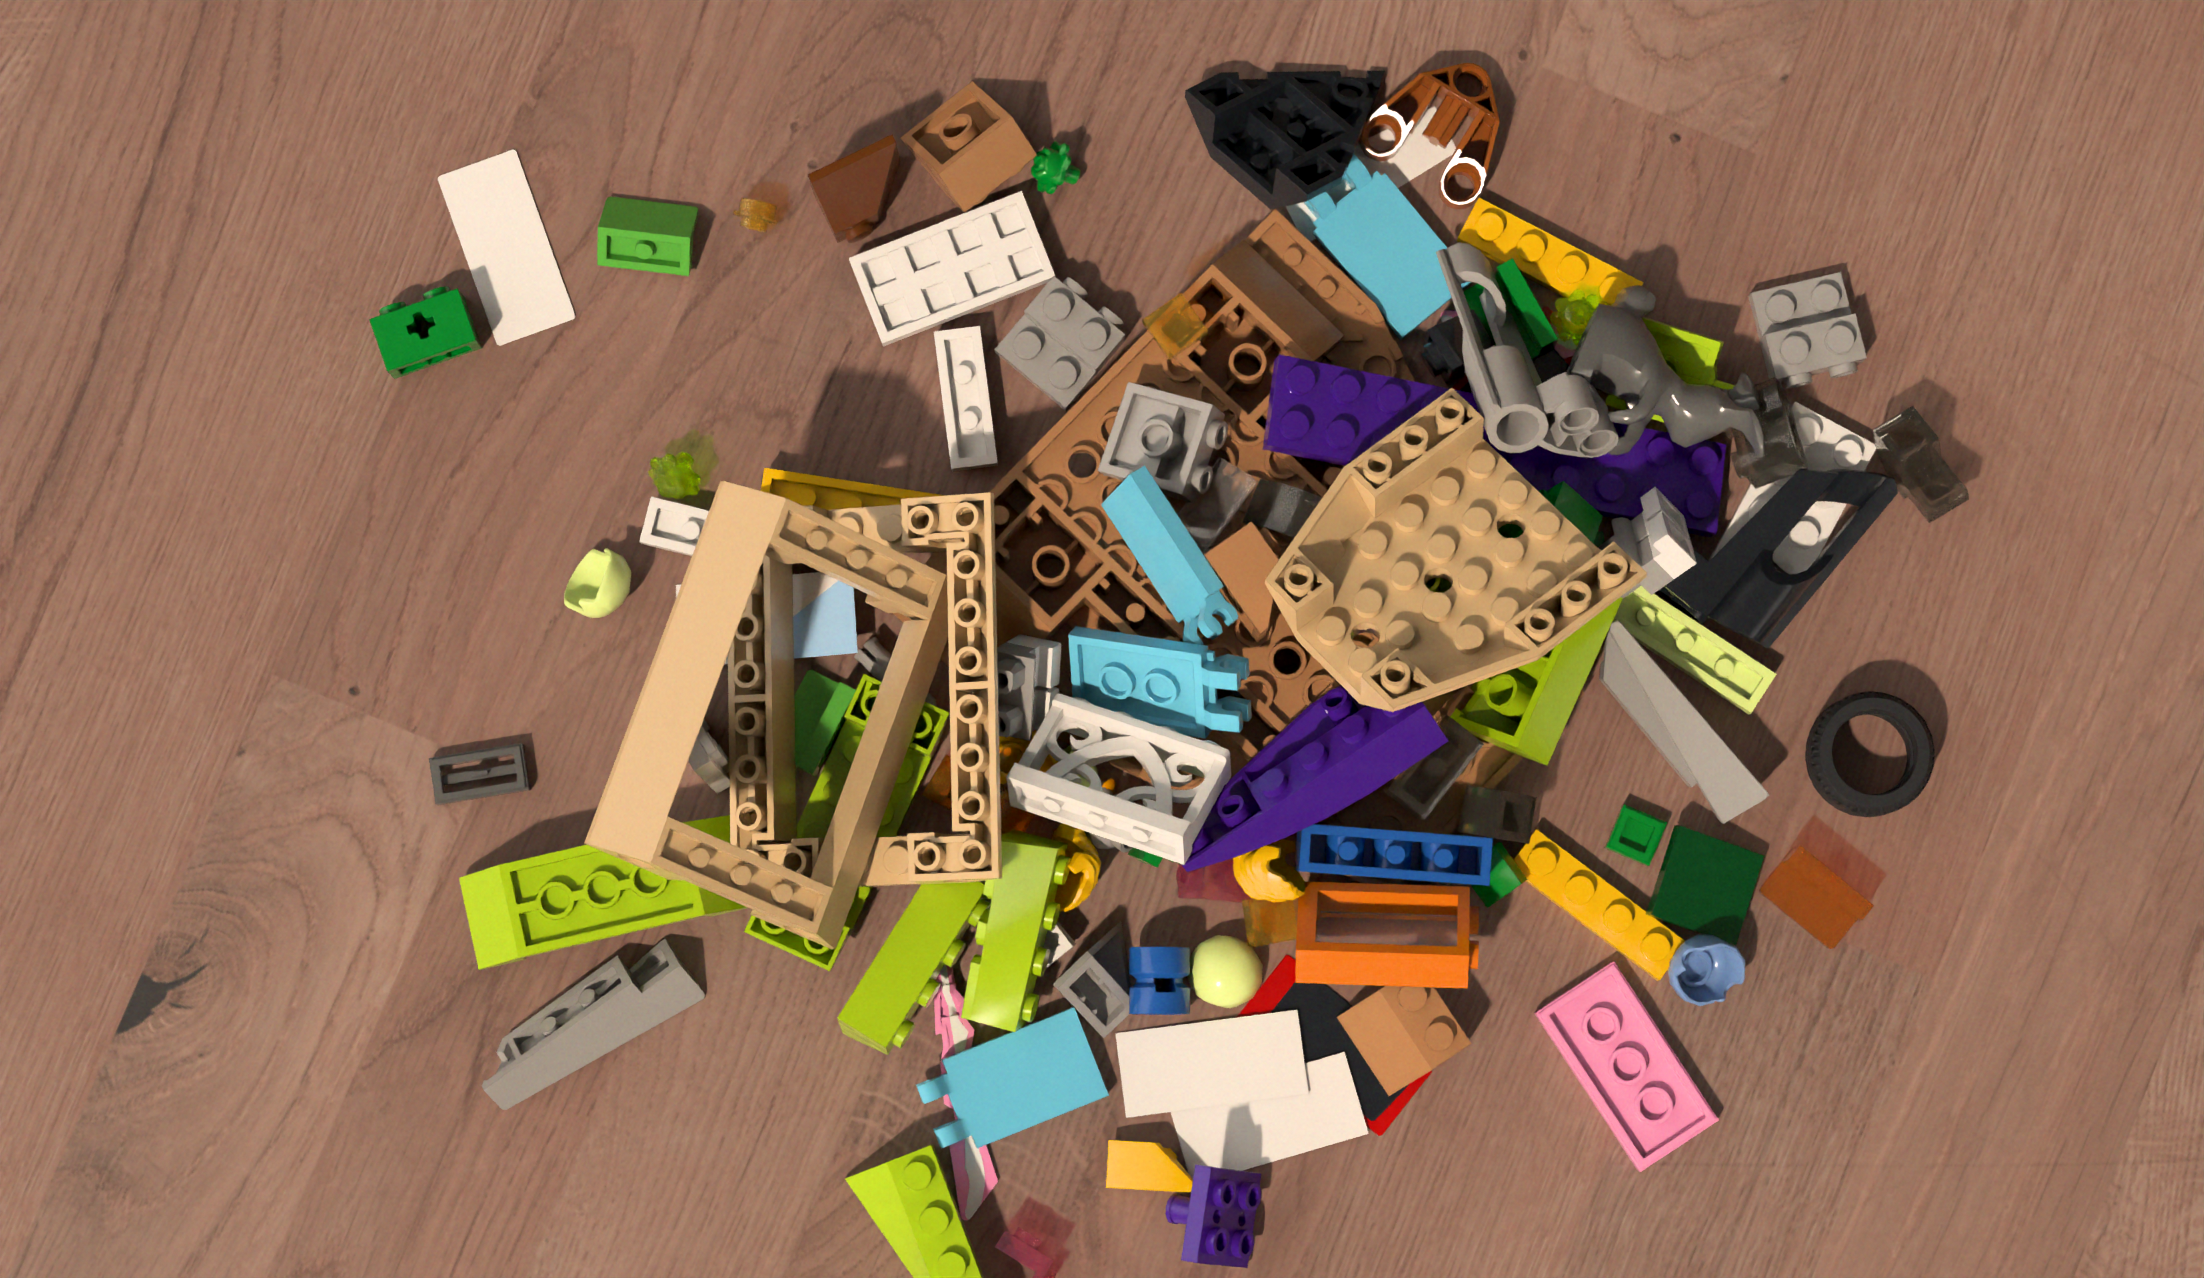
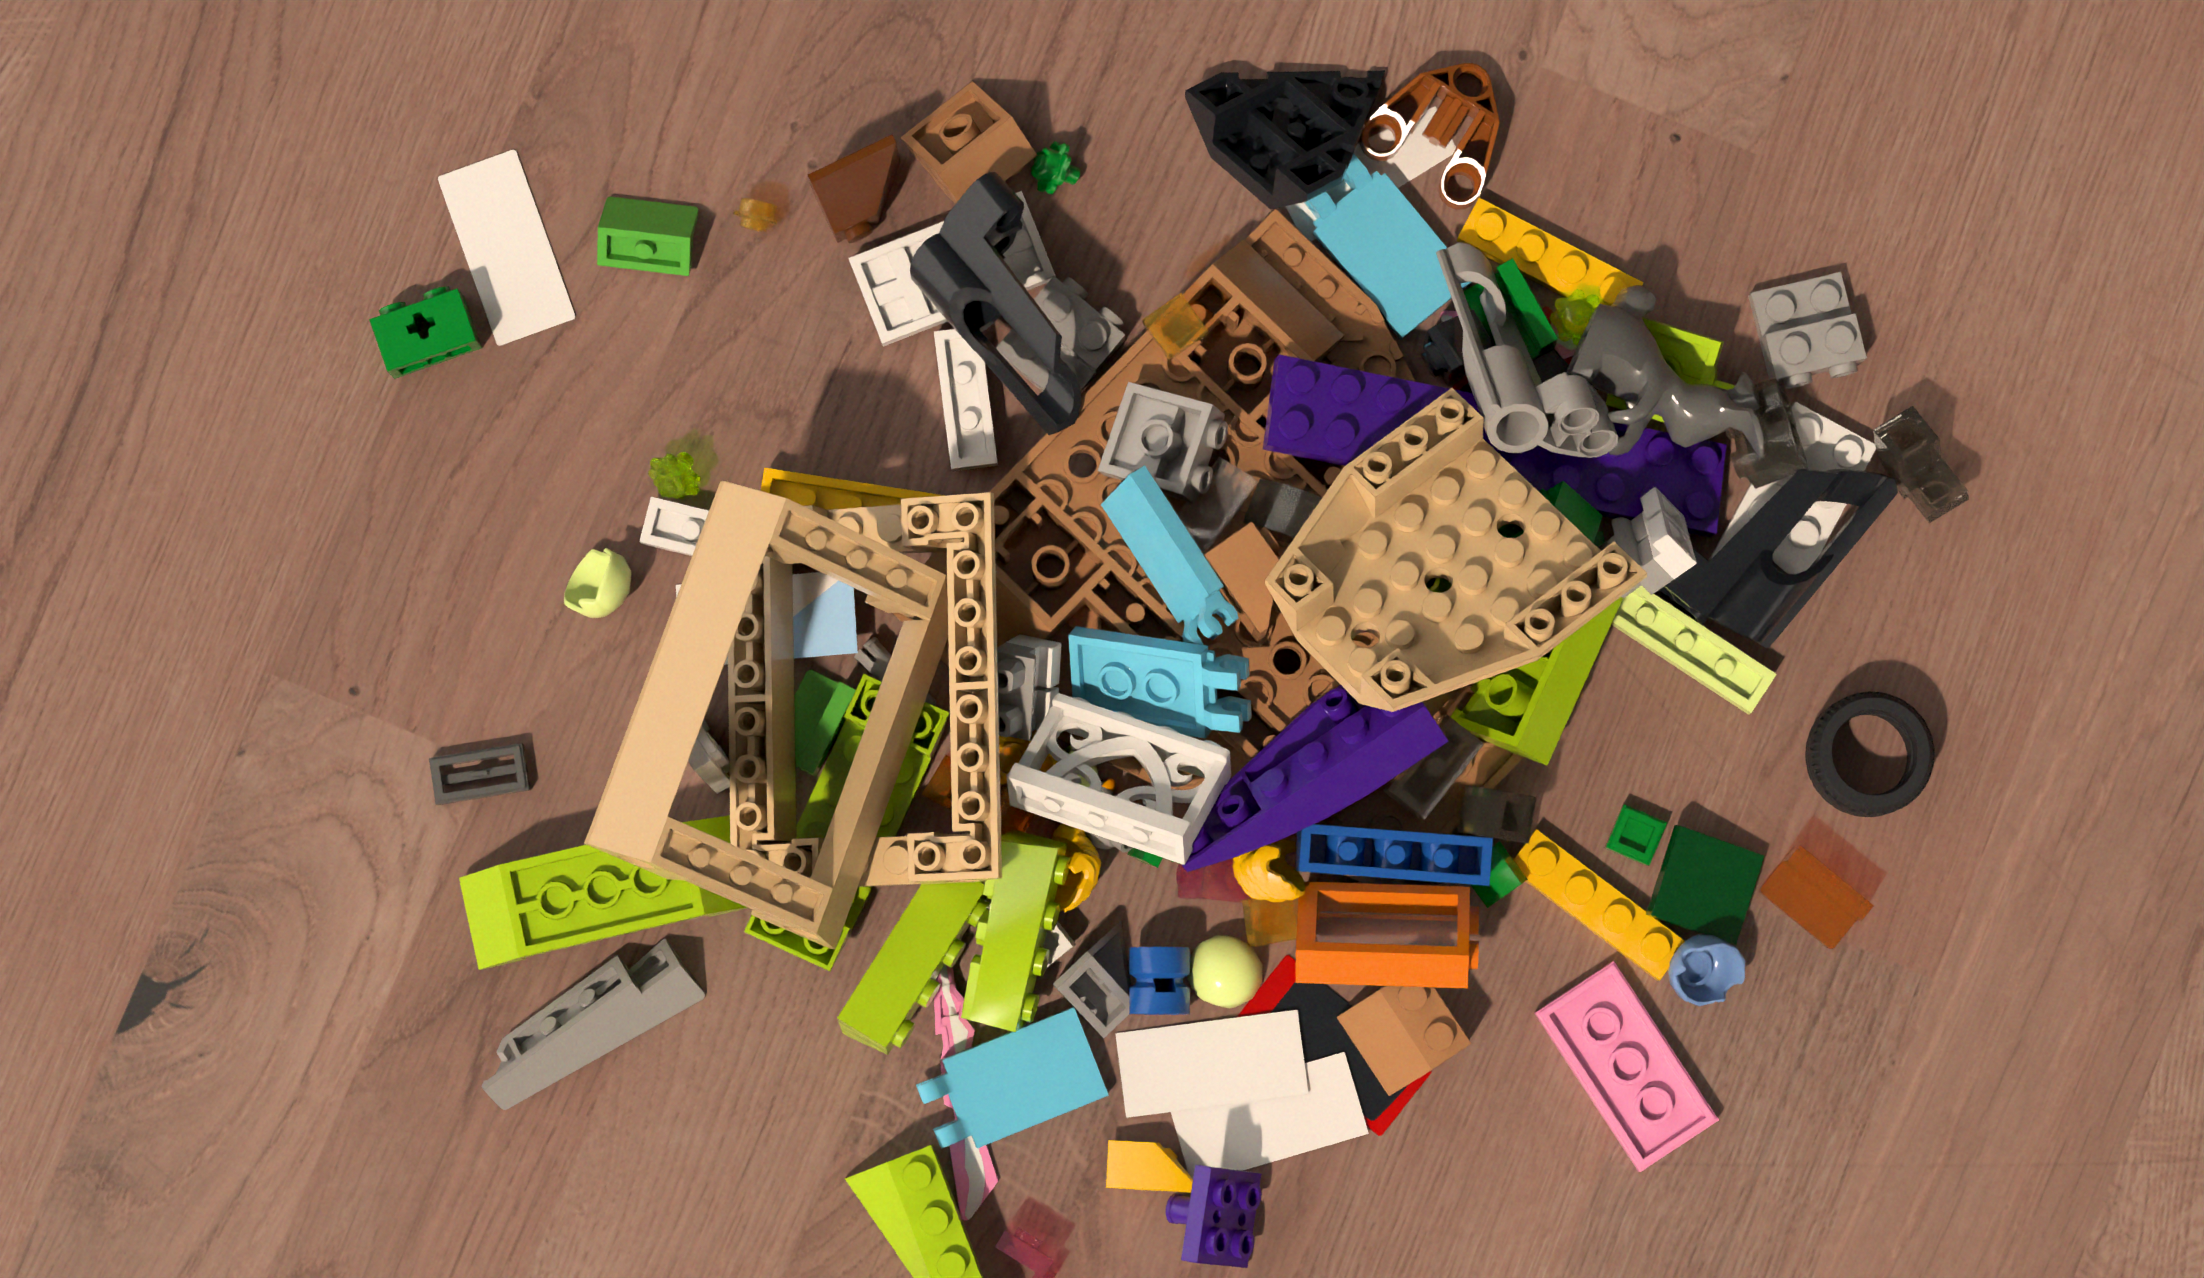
light grey wedge [1599,619,1769,824] -> none
none -> black panel [910,172,1082,436]

